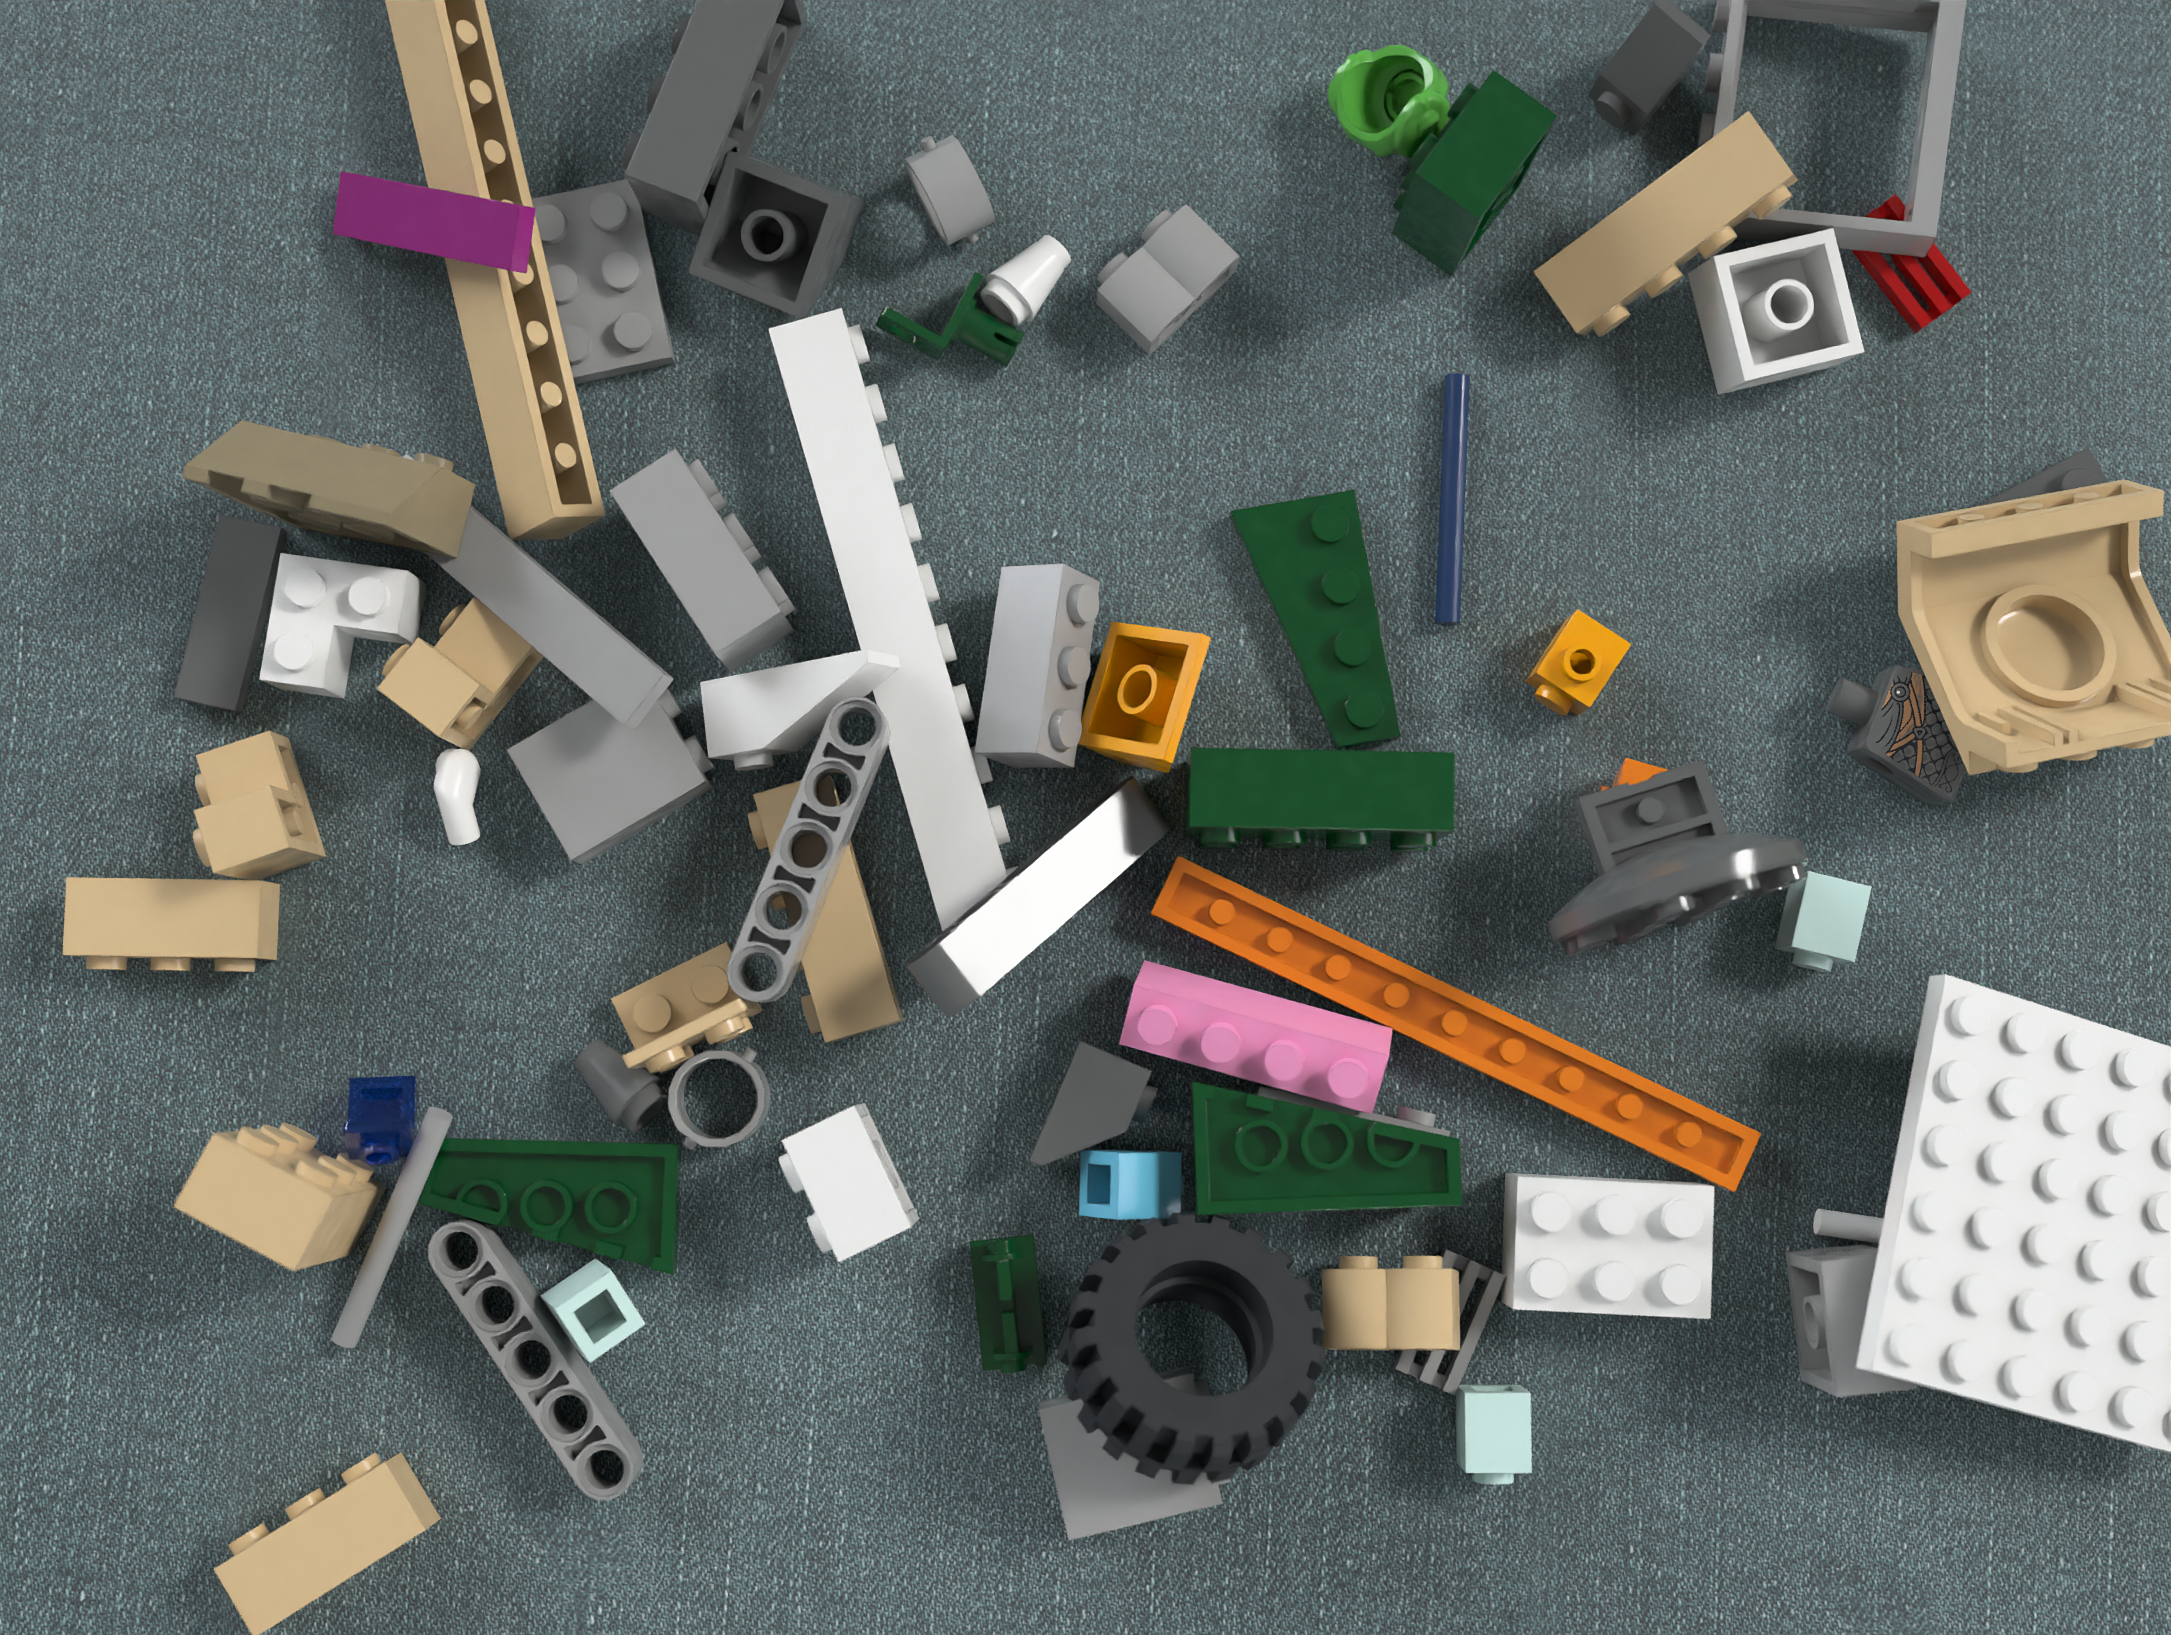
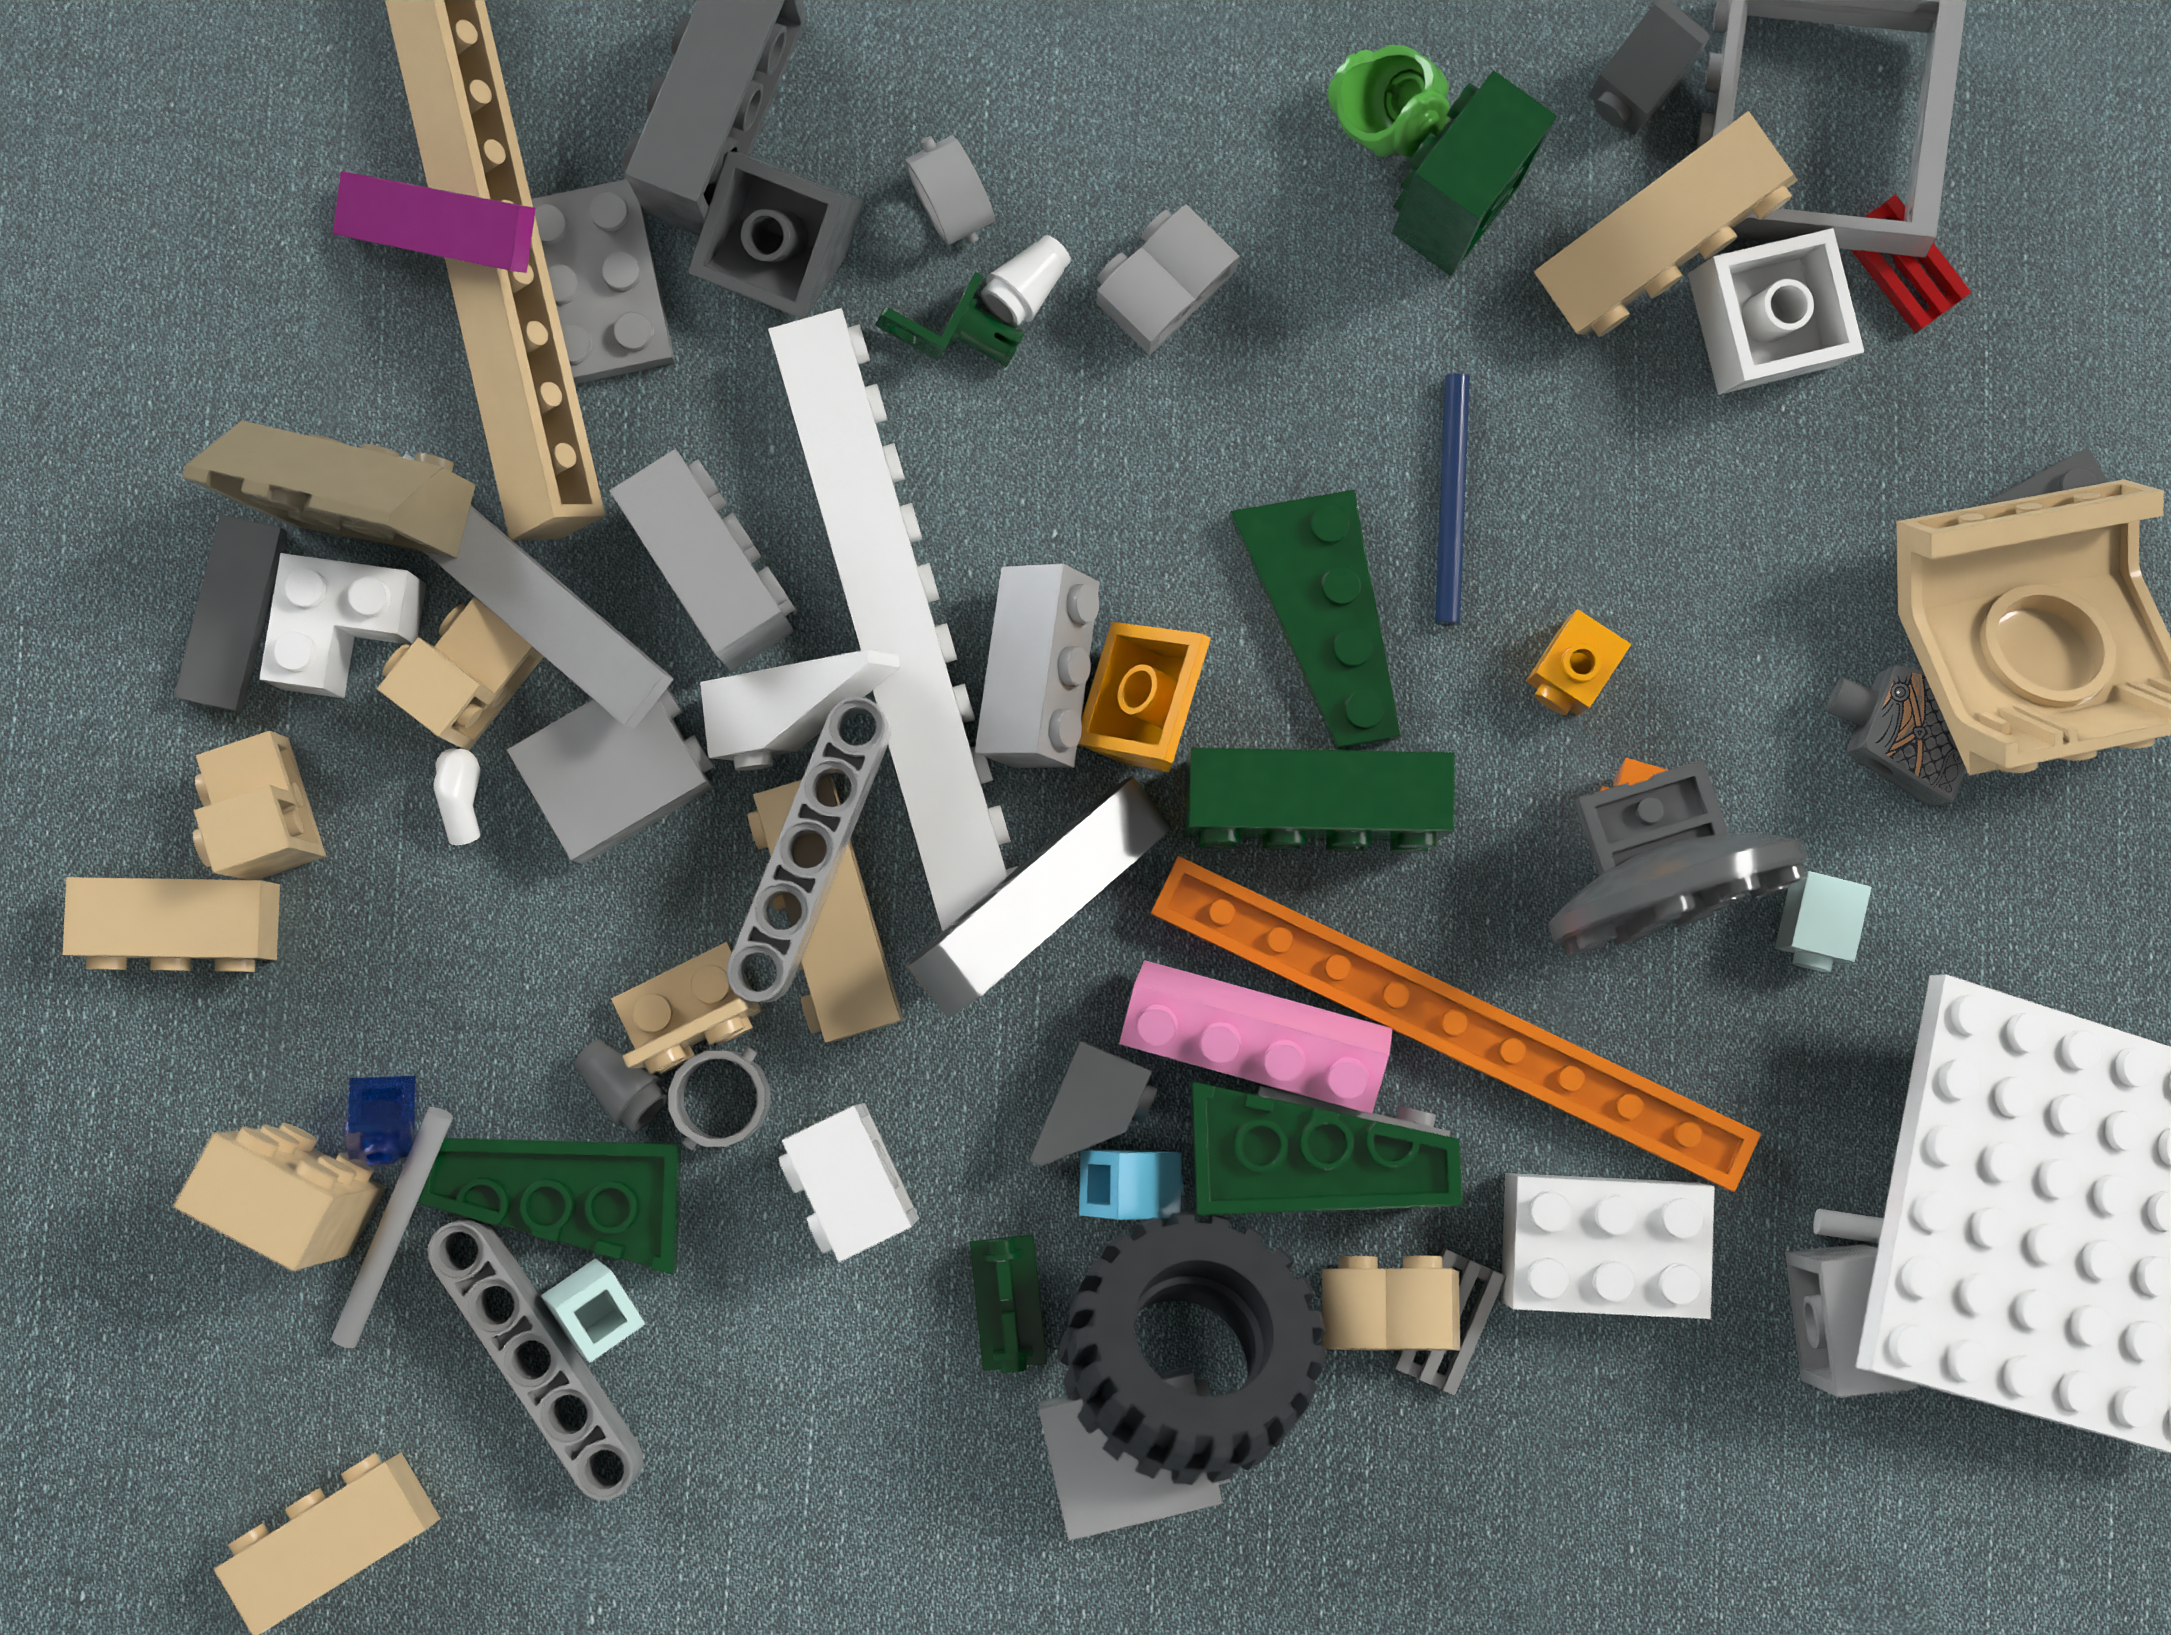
light aqua brick [1456,1385,1532,1484] -> none

